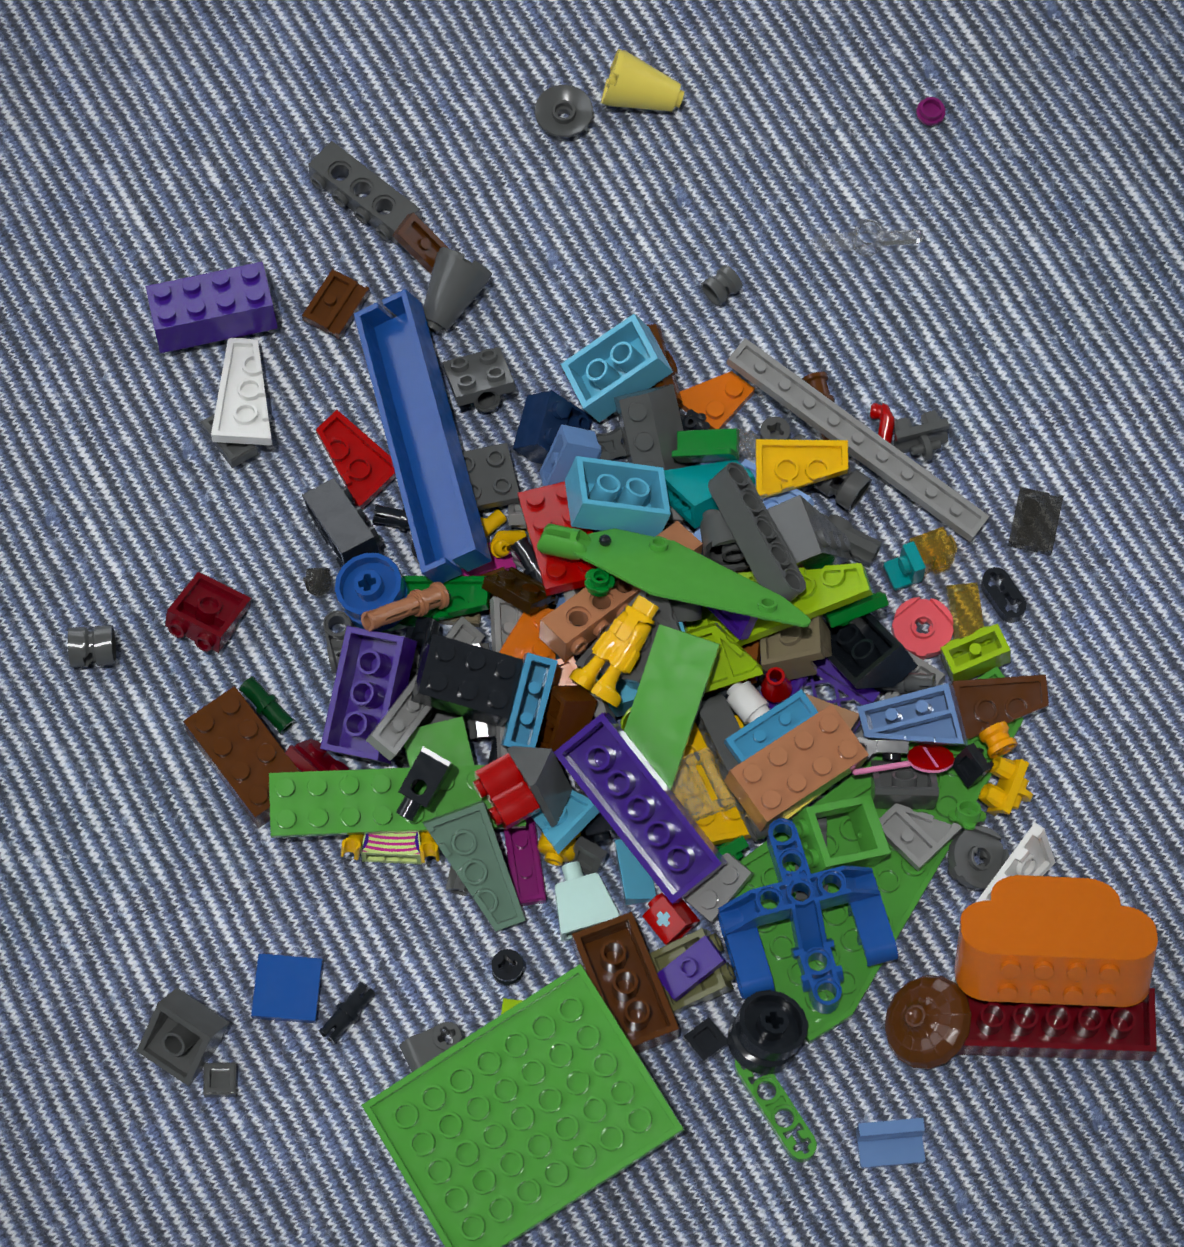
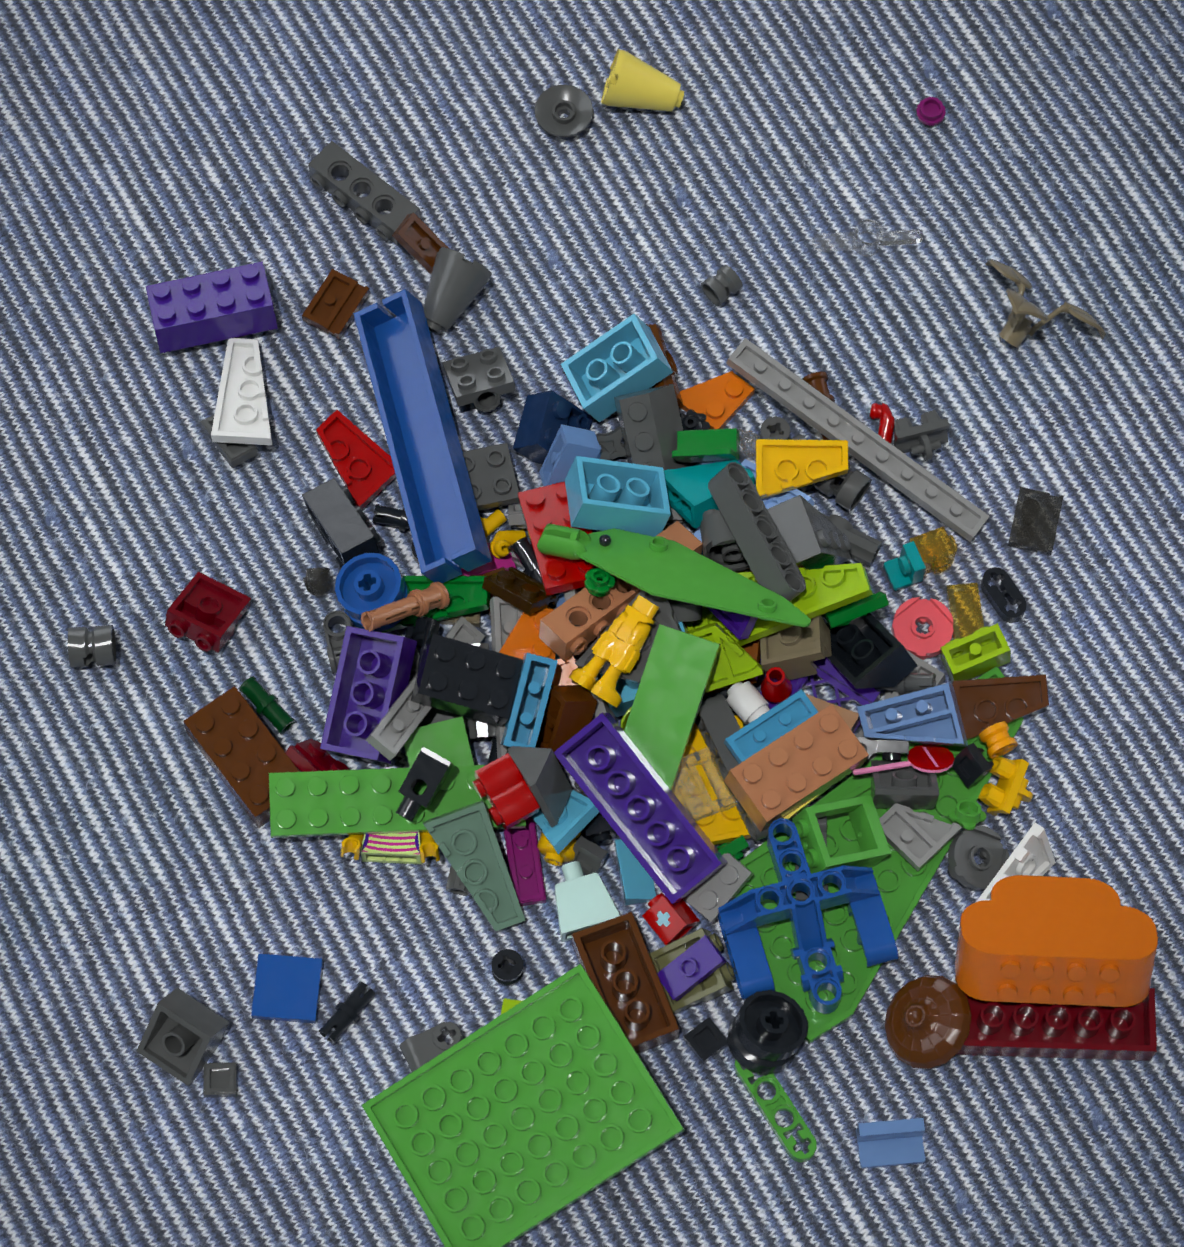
none -> dark tan plant [985,259,1106,348]

